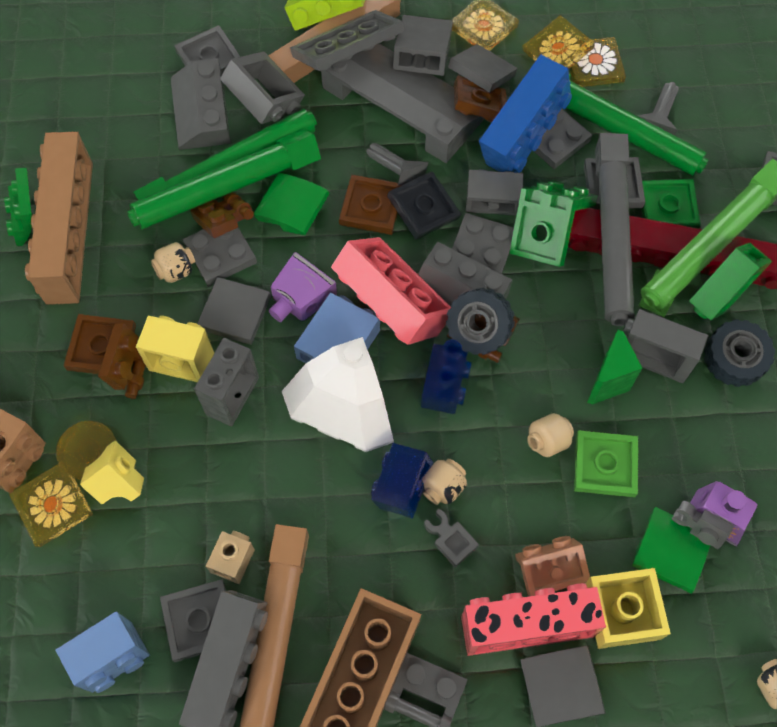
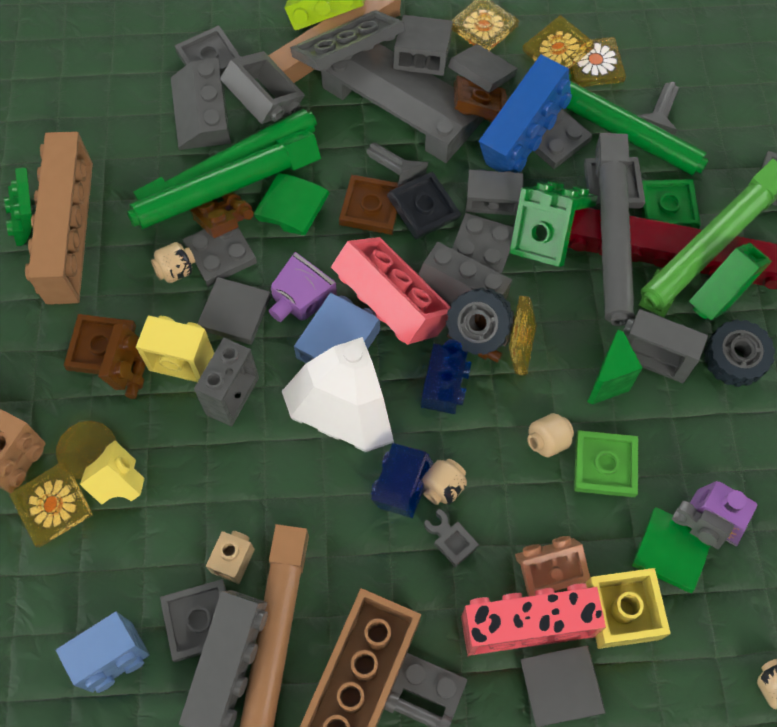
none -> clear yellow tile [509,296,537,375]

